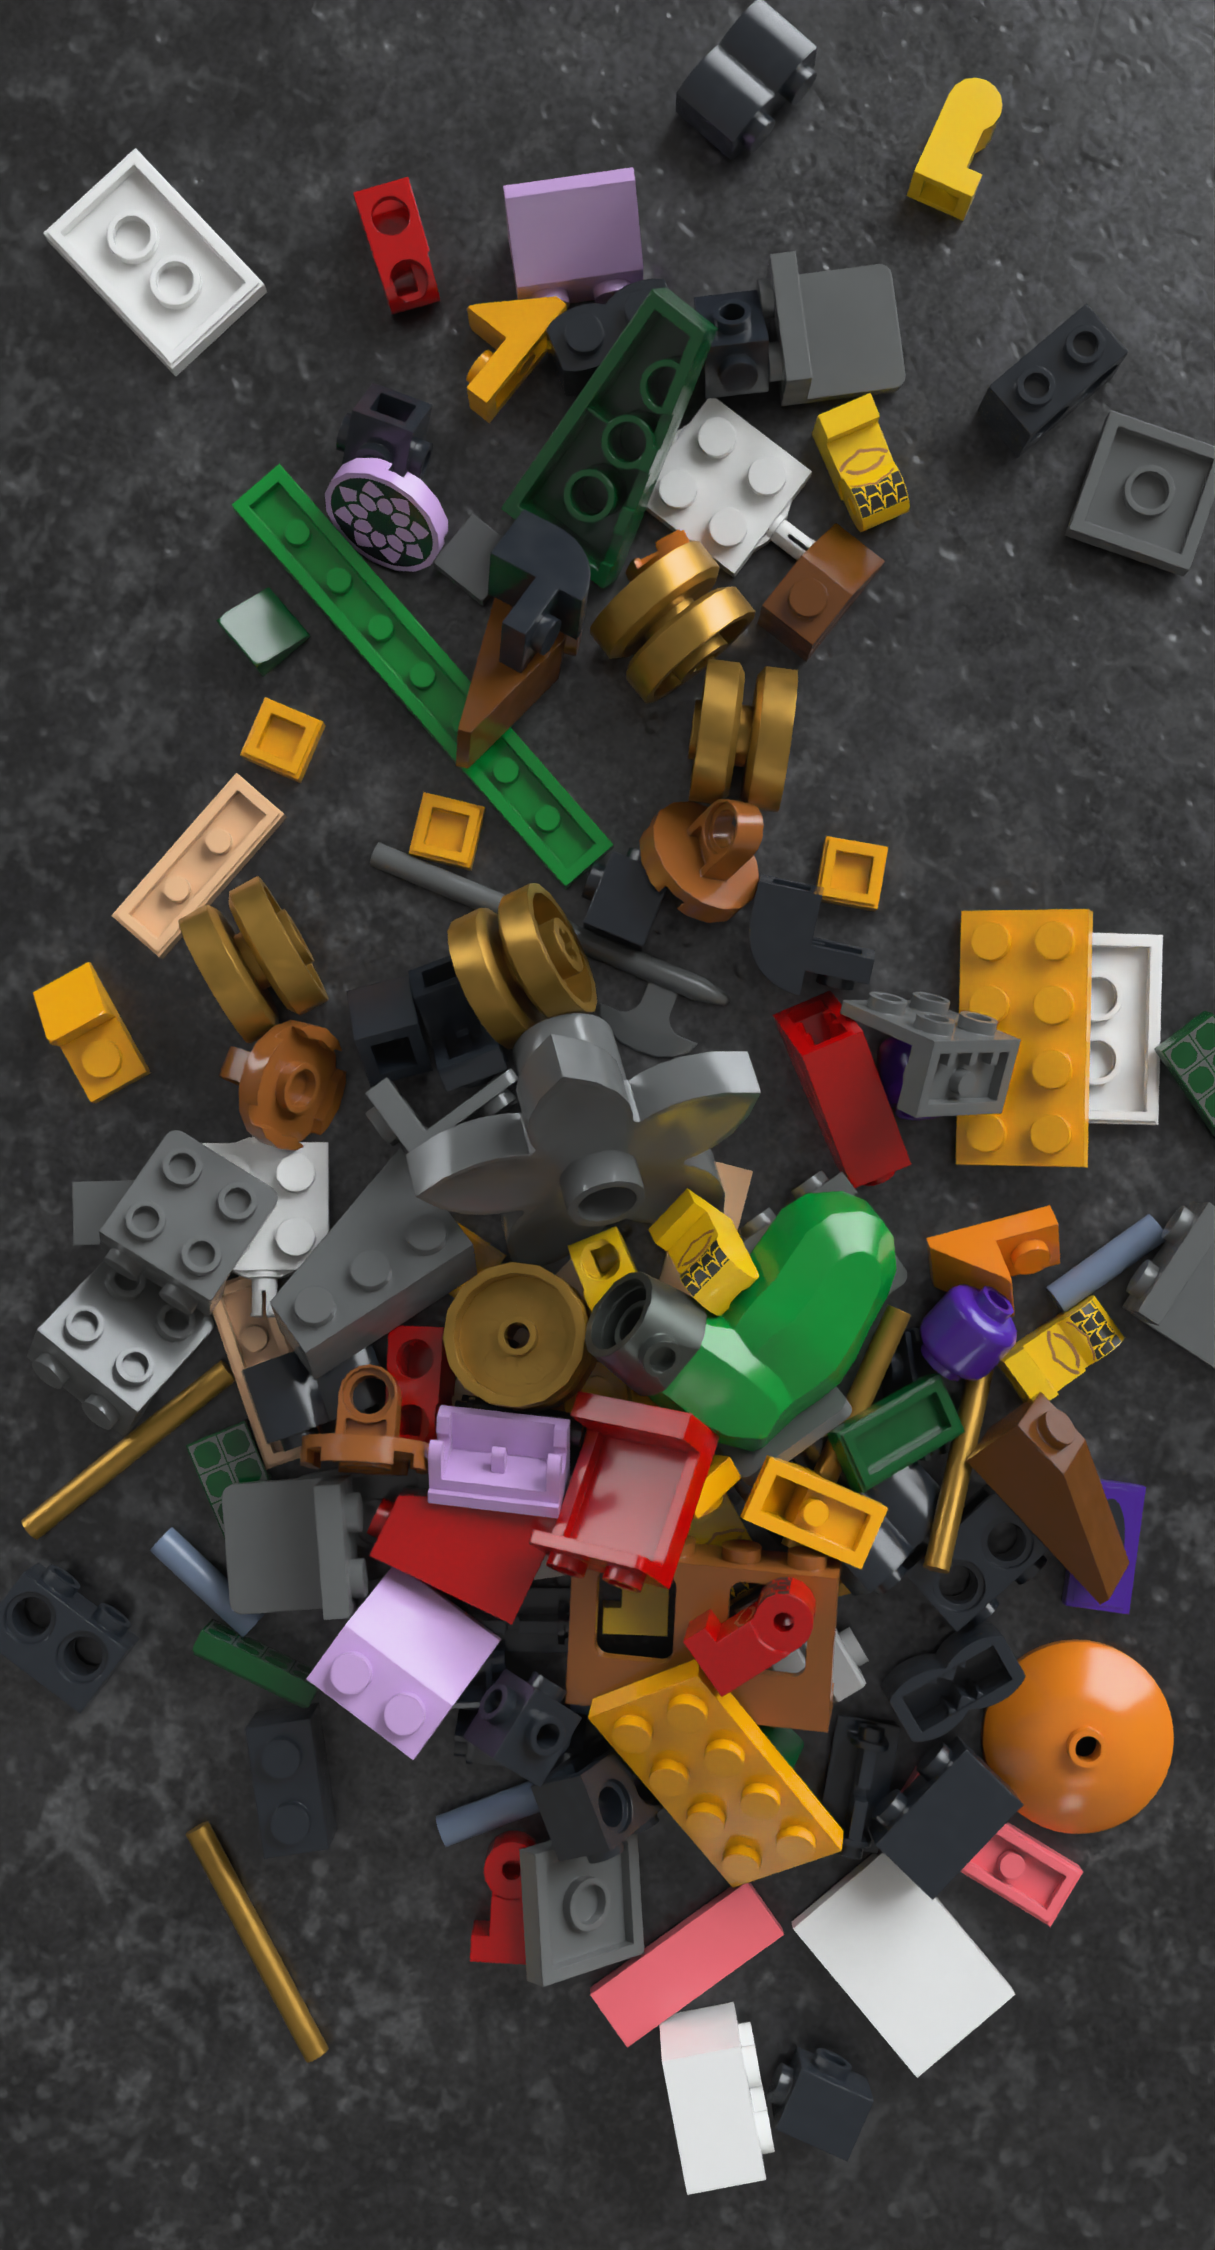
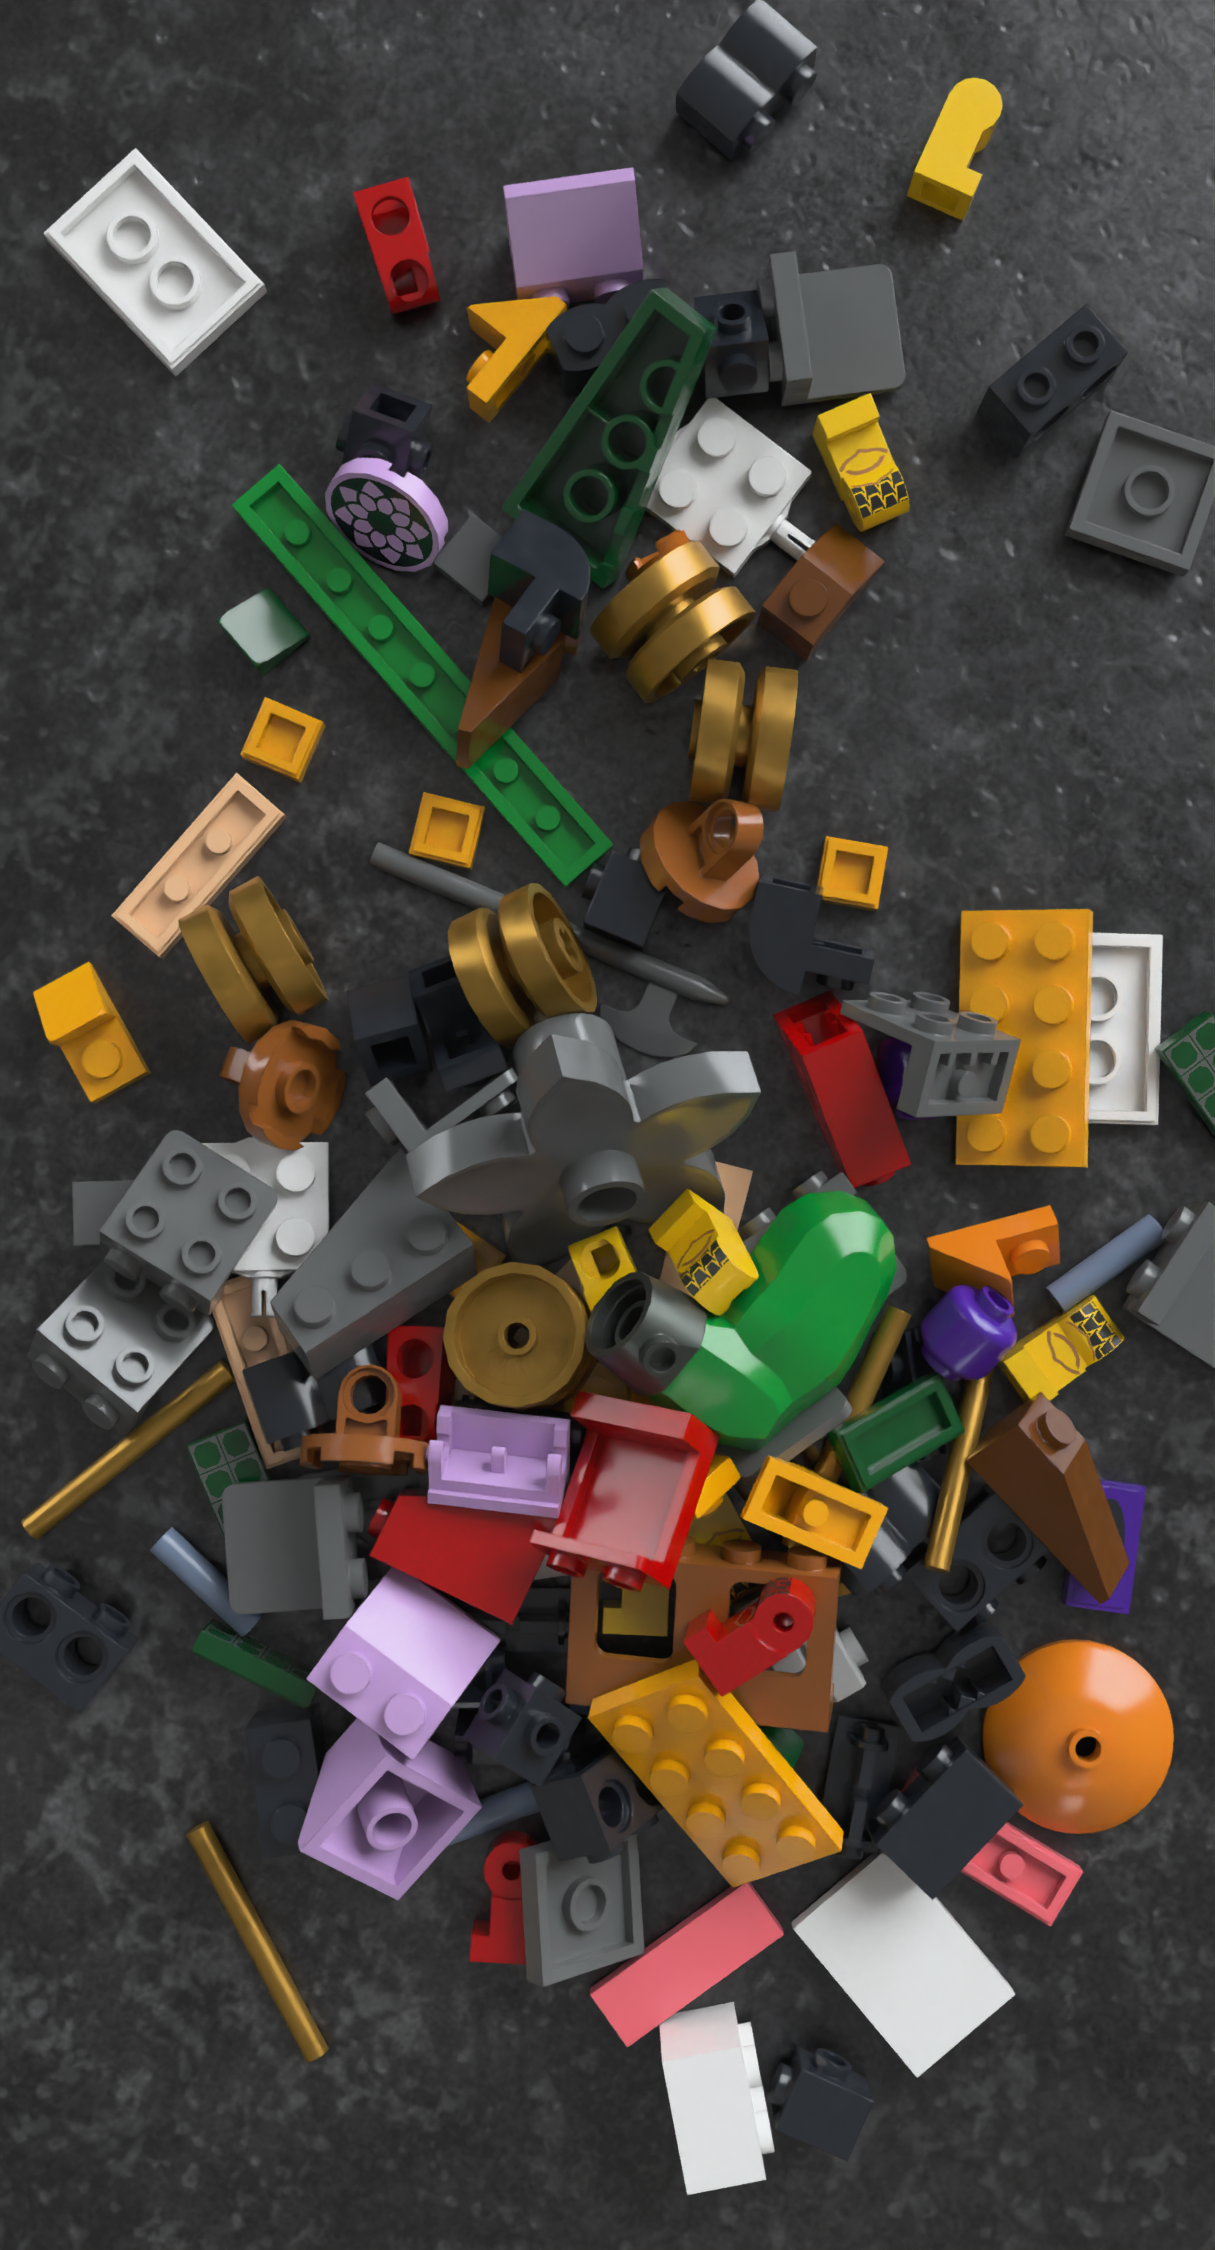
none -> lavender slope [297,1718,482,1900]

